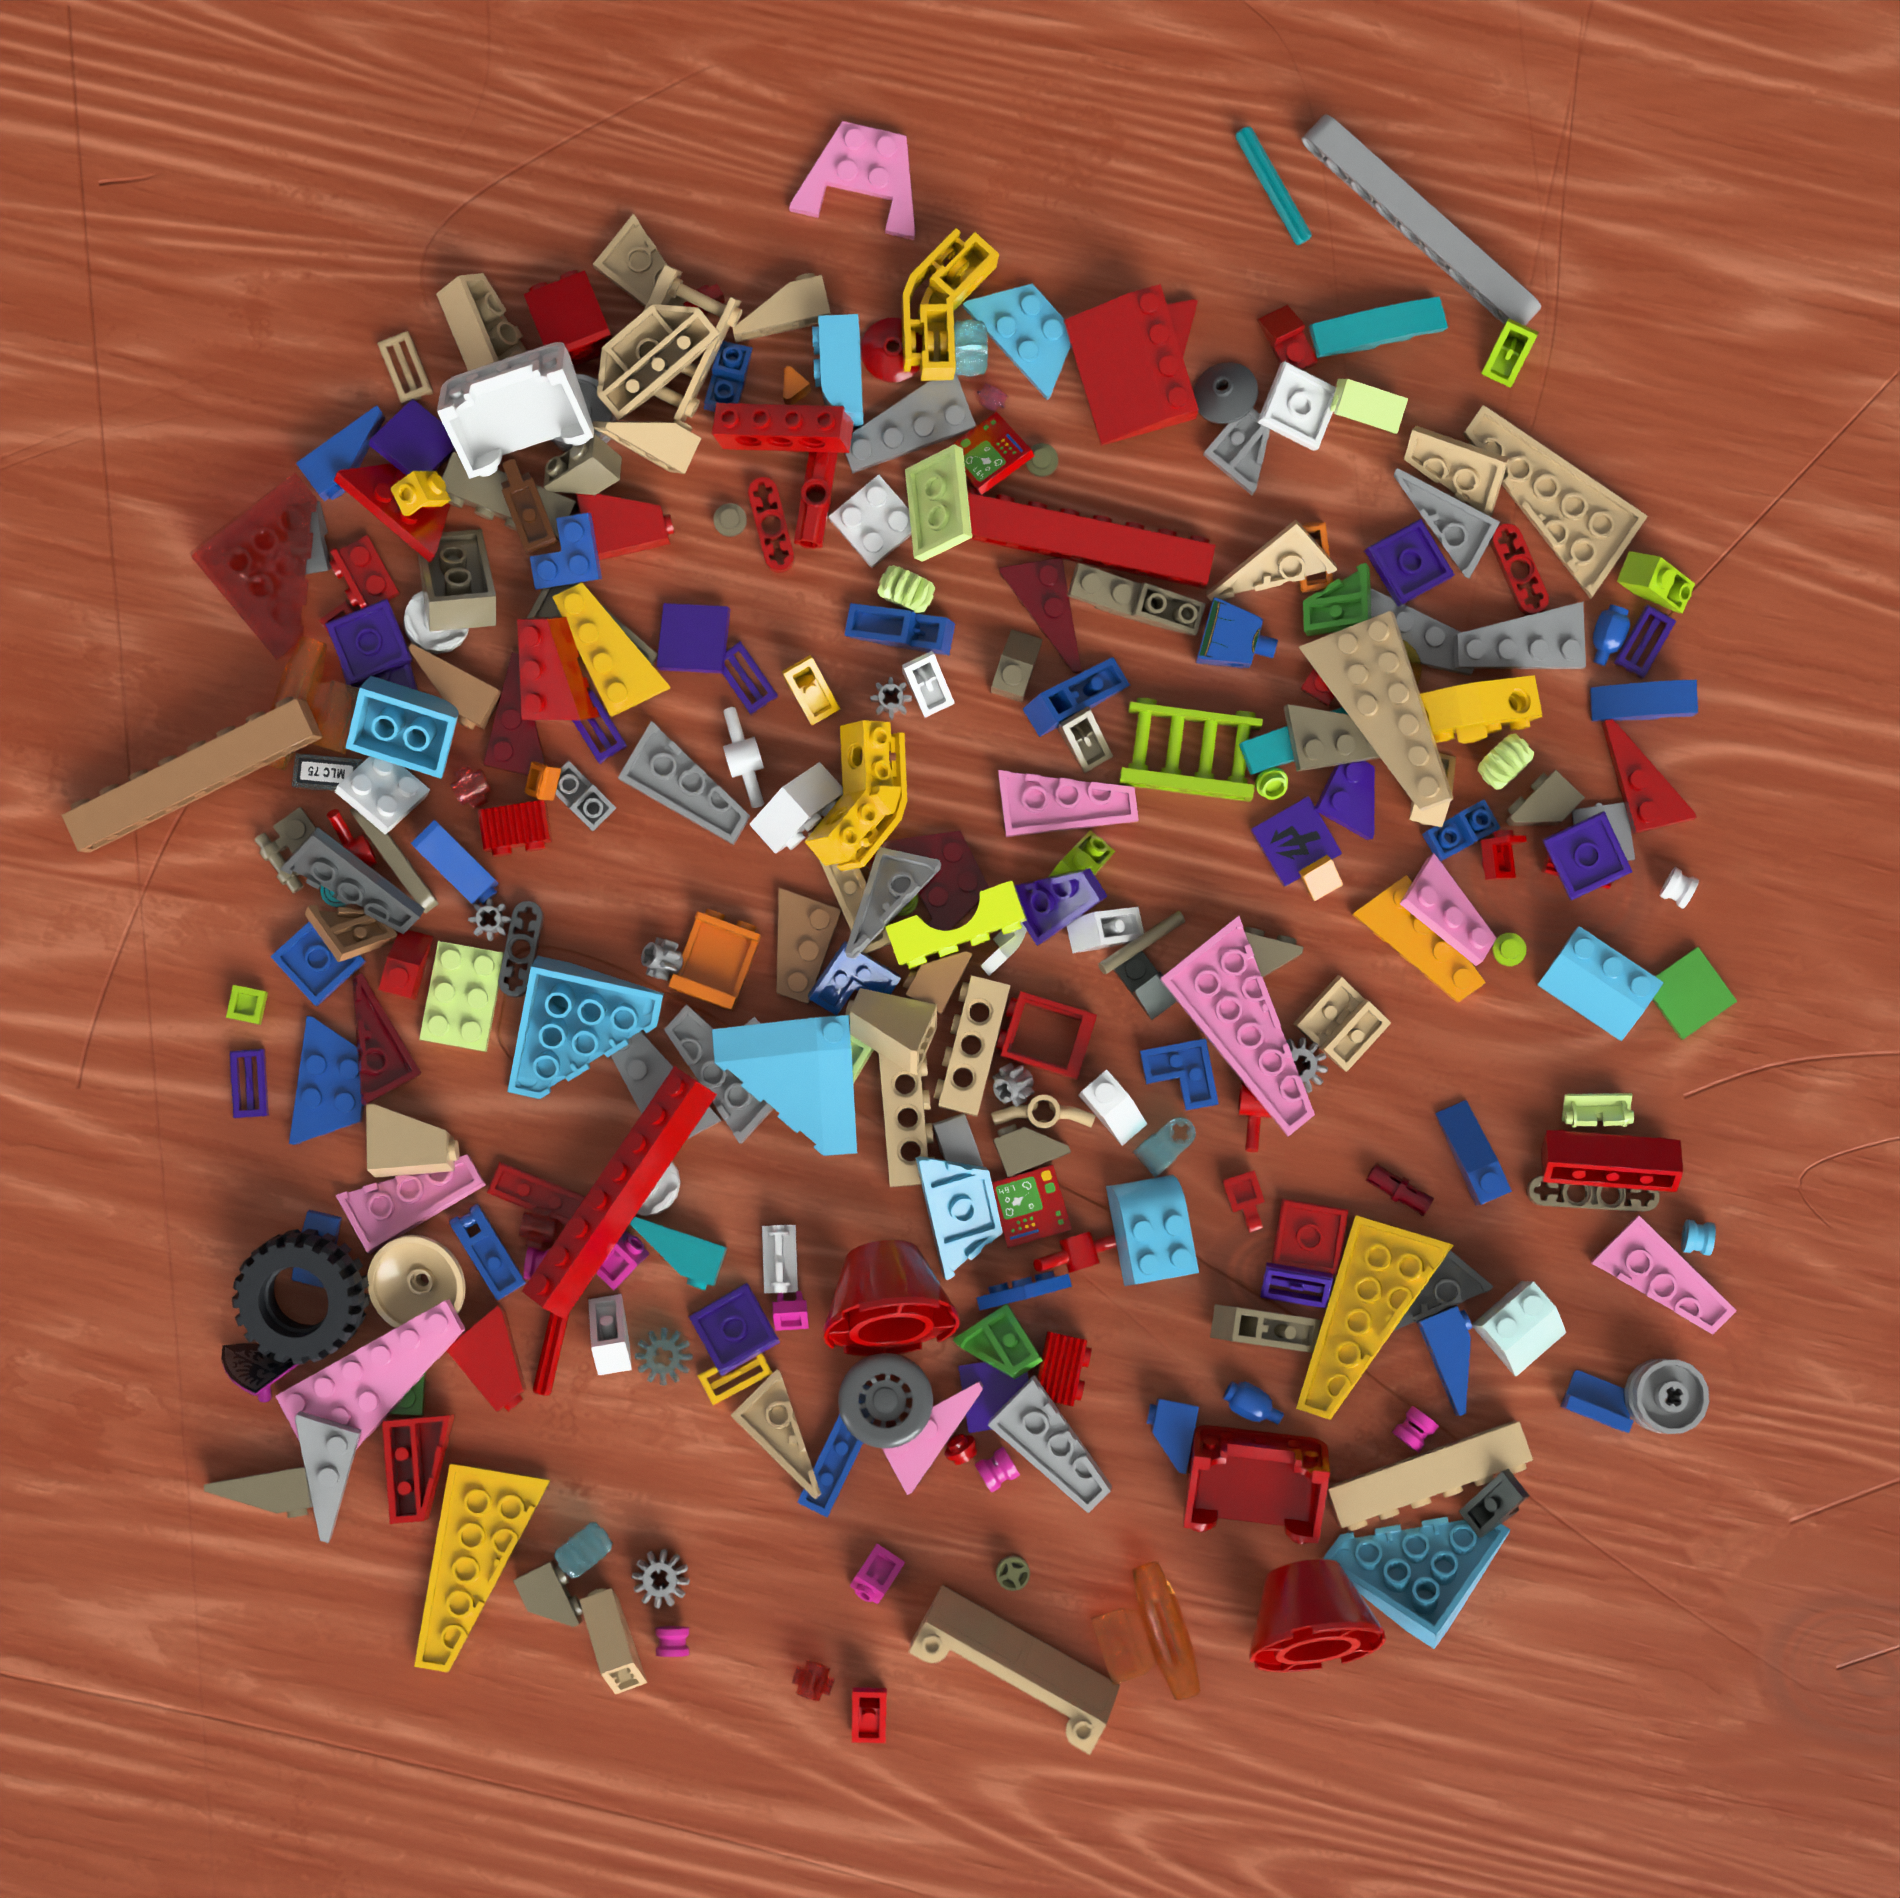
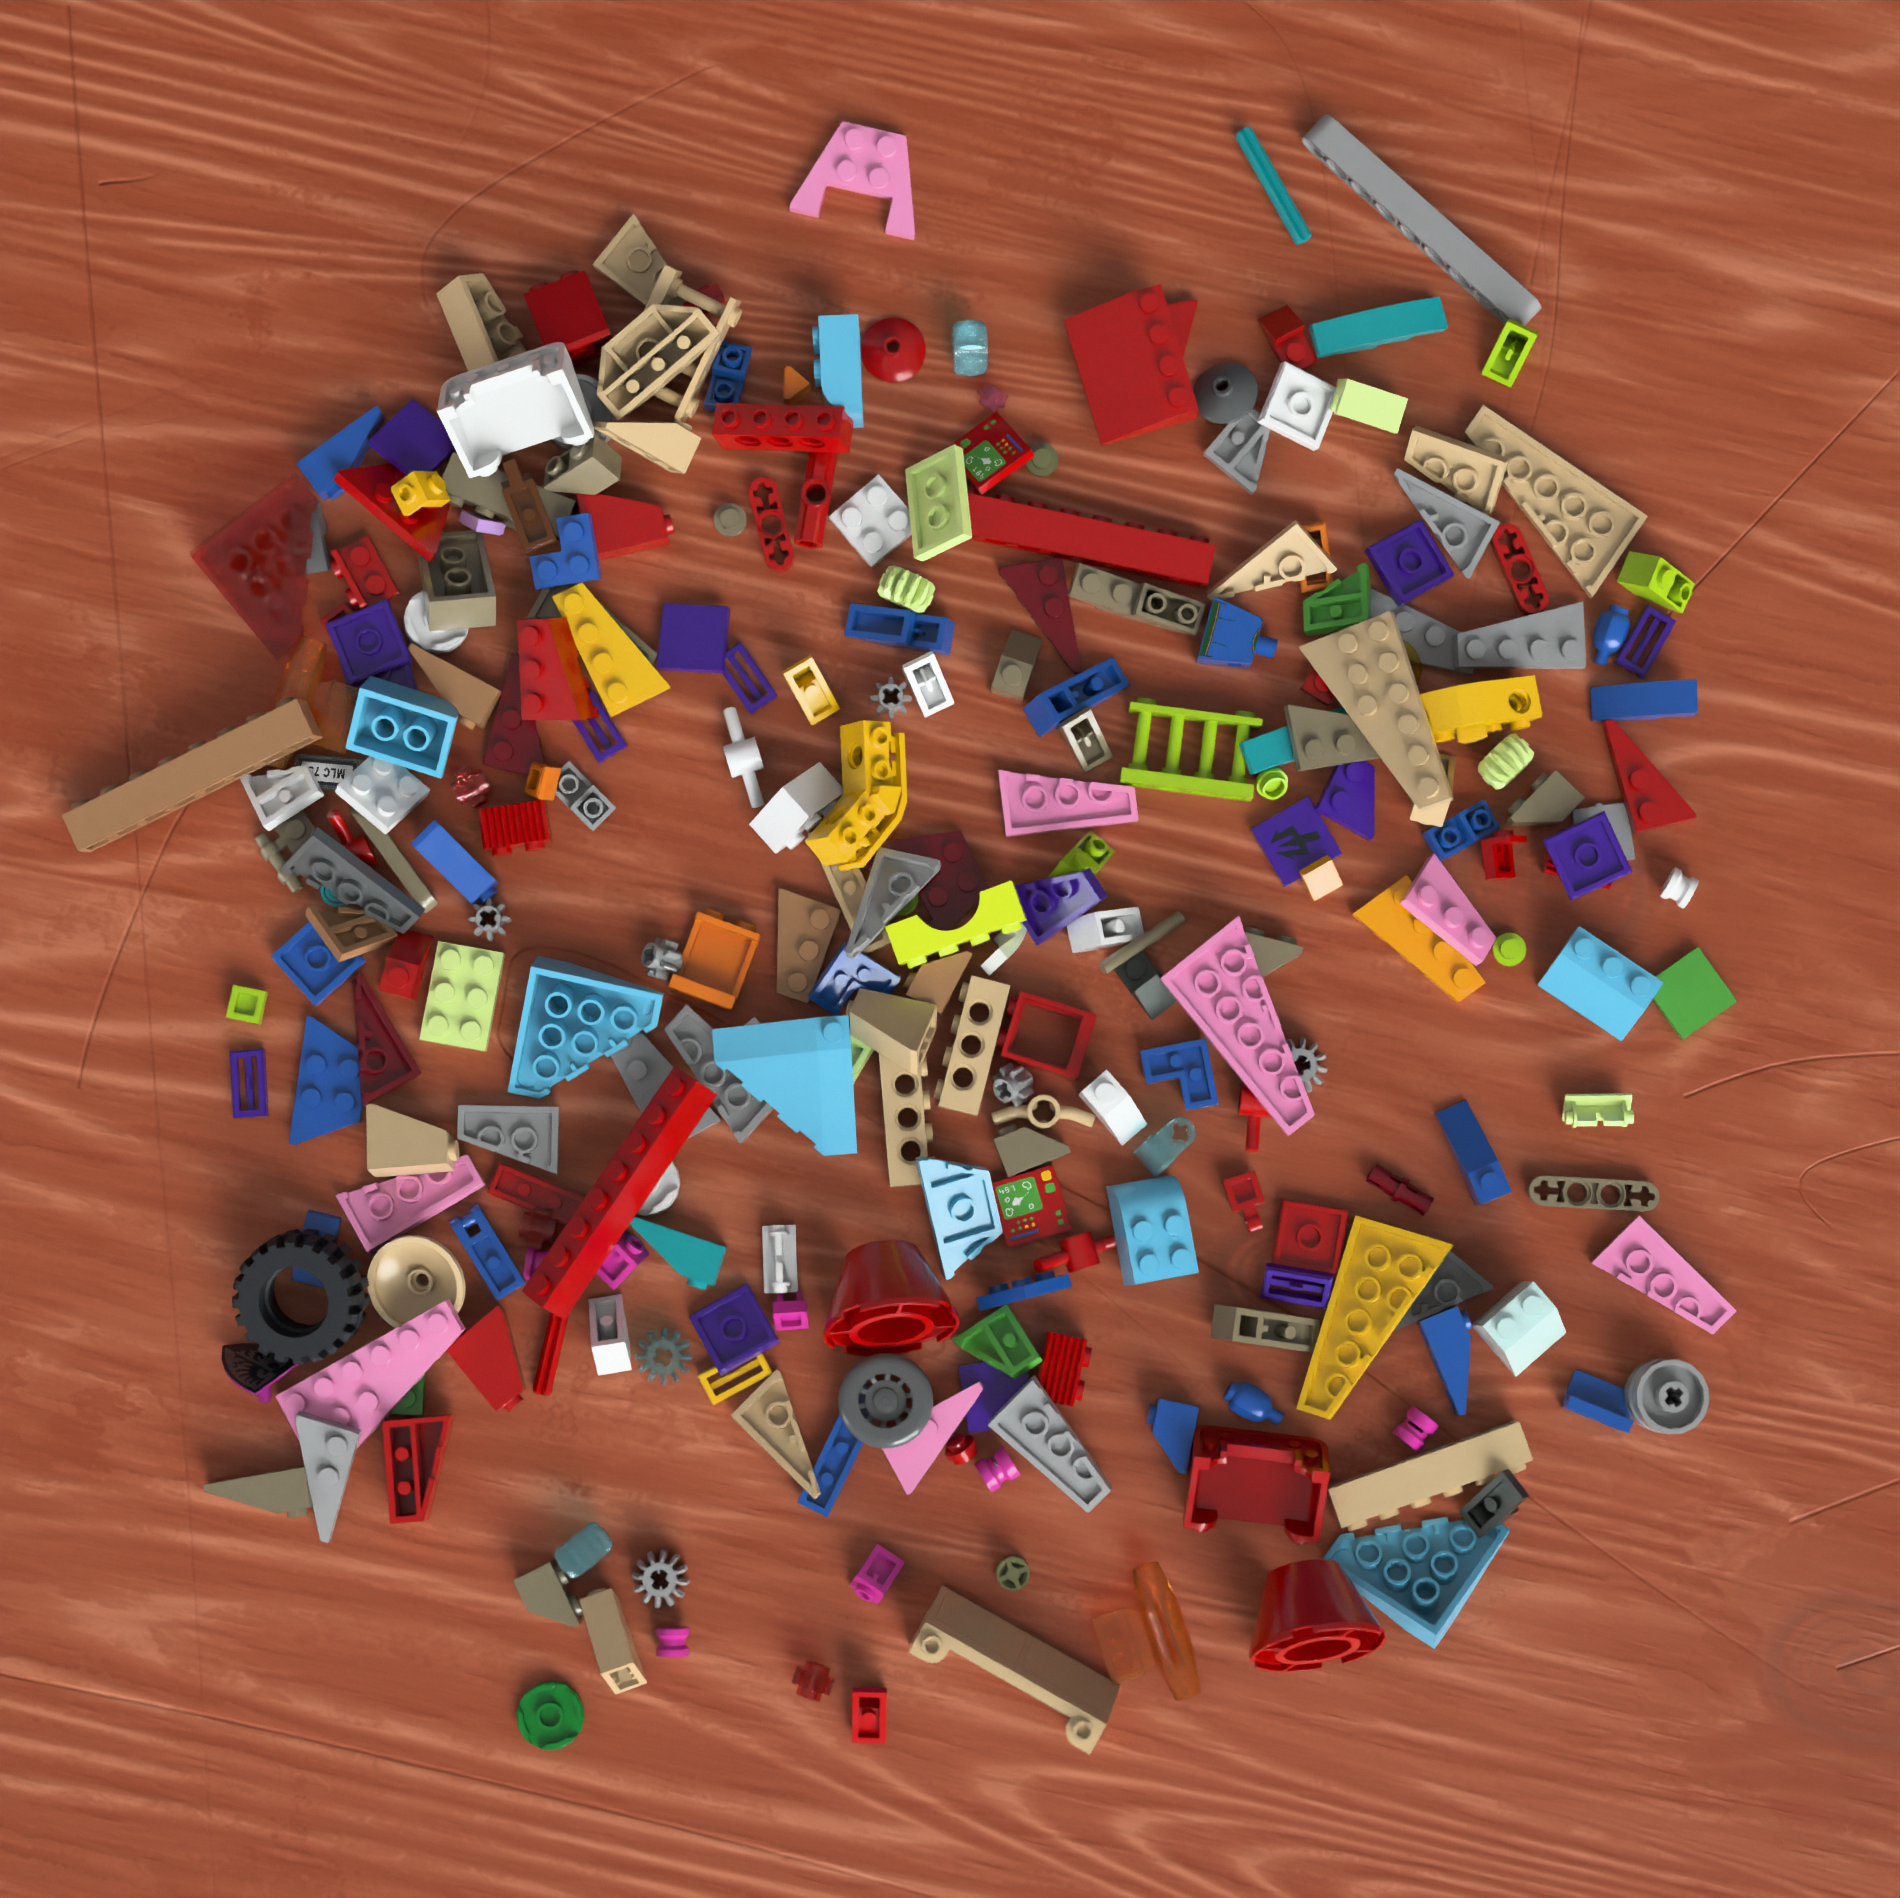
tan tile [378,331,433,405] -> none
yellow wing [414,1463,551,1672] -> none
dark grey beam [498,901,544,997] -> none
light grey wing [618,721,750,845] -> none
tan slope [732,273,831,343] -> none
light grey wing [845,371,976,474] -> none
yellow brick [901,228,999,381] -> none
light grey slope [932,1113,983,1167] -> none
medium azure wing [963,284,1071,400] -> none
tan slope [1293,975,1391,1072] -> none
red brick [1541,1130,1683,1192] -> none
medium azure wheel [1681,1219,1716,1256] -> none
none -> white wing [240,765,324,831]
none -> light grey wing [457,1105,560,1174]
none -> lavender tile [459,510,505,535]
none -> green tile [516,1681,585,1750]

